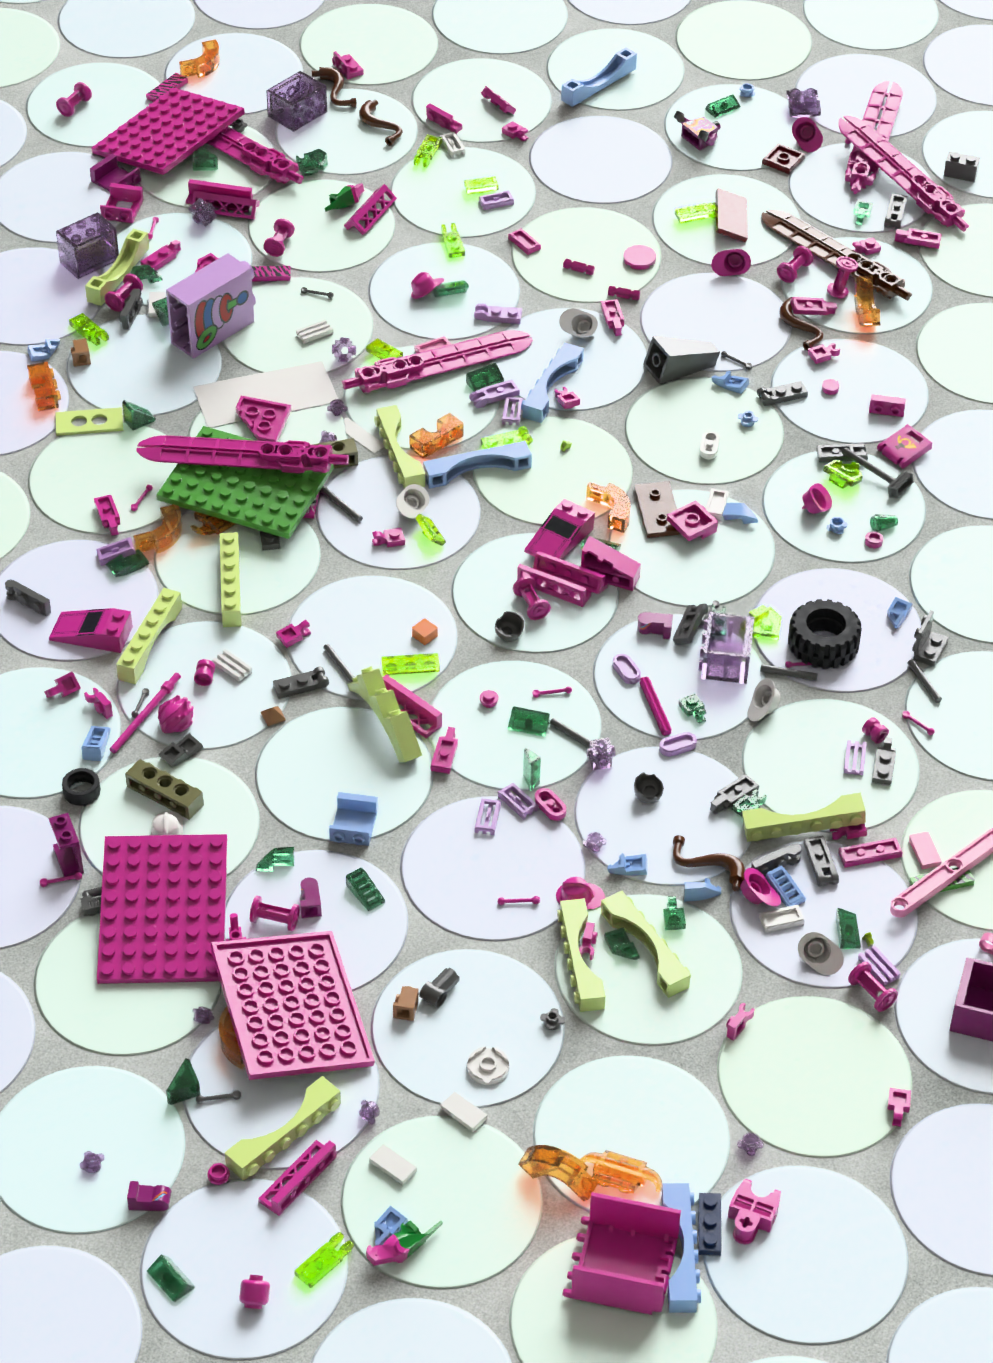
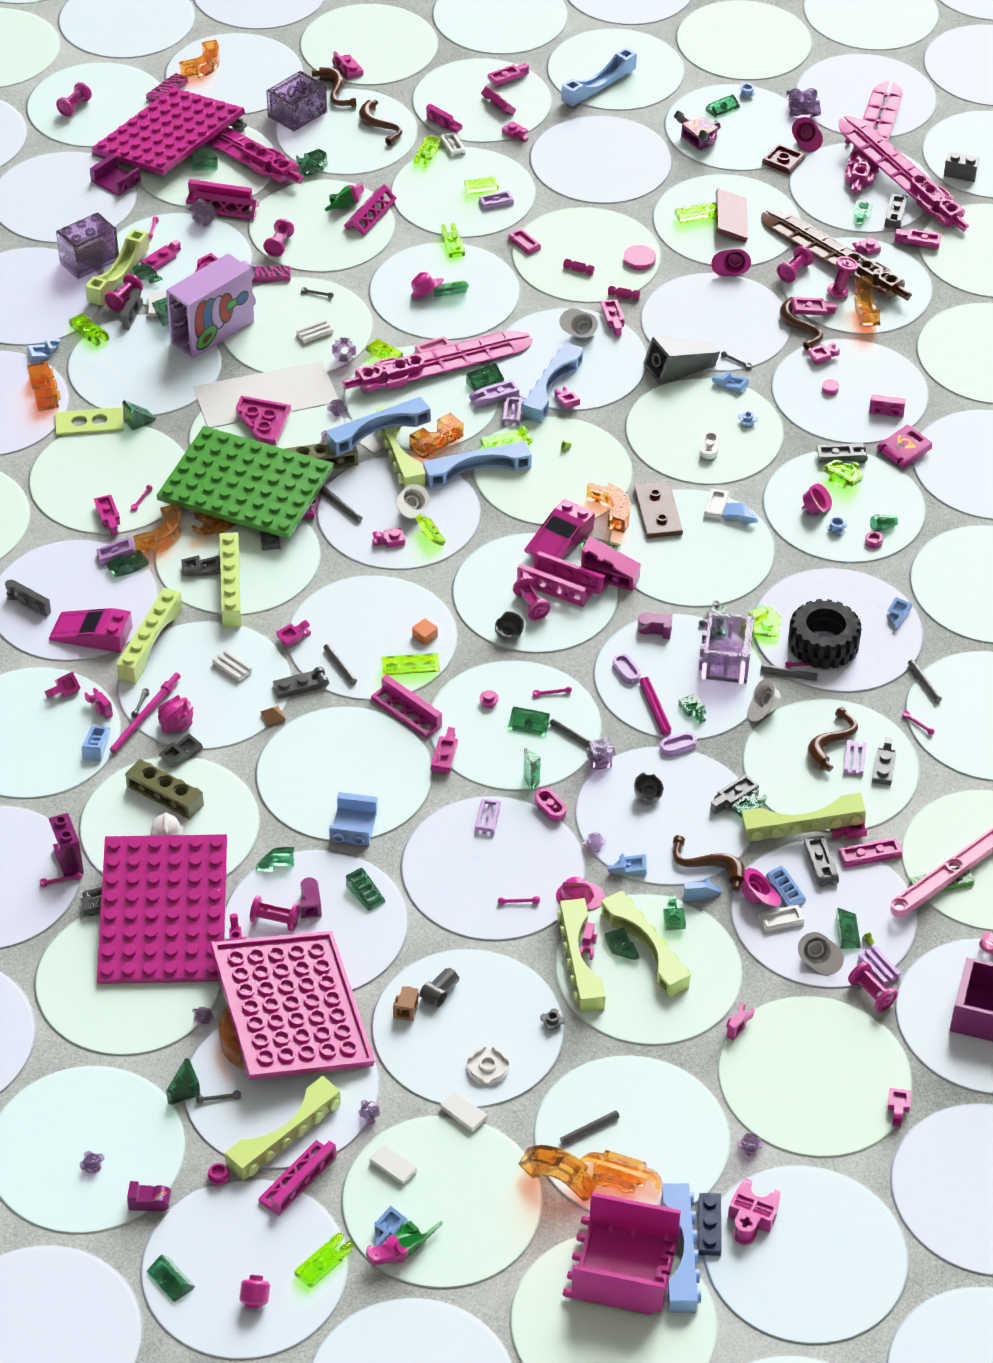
black tyre [62,768,101,806] -> none
medium nougat brick [70,338,91,367] -> none
dark pink panel [100,183,144,223] -> none
dark pink piece [136,435,349,473] -> none
dark pink wheel [193,659,216,686] -> none
yellowish green arch [347,666,423,762] -> none
lavender hinge [474,303,522,324] -> none
lavender tile [498,783,539,819] -> none
dark pink plate [666,500,718,541] -> none
dark grey plate [672,603,708,645] -> none
dark grey hinge [751,844,802,877] -> none
dark grey plate [757,381,808,406] -> none
dark grey piece [842,448,914,498] -> none
dark pink wheel [862,717,889,744] -> none
bright pink tile [909,832,942,869] -> none
bracket [912,610,949,667] -> none
none -> dark grey slope [181,555,221,576]
none -> light blue arch [326,396,431,456]
none -> dark pink hinge [487,63,529,87]
none -> dark grey bar [560,1110,620,1145]
none -> reddish brown animal [807,706,858,772]

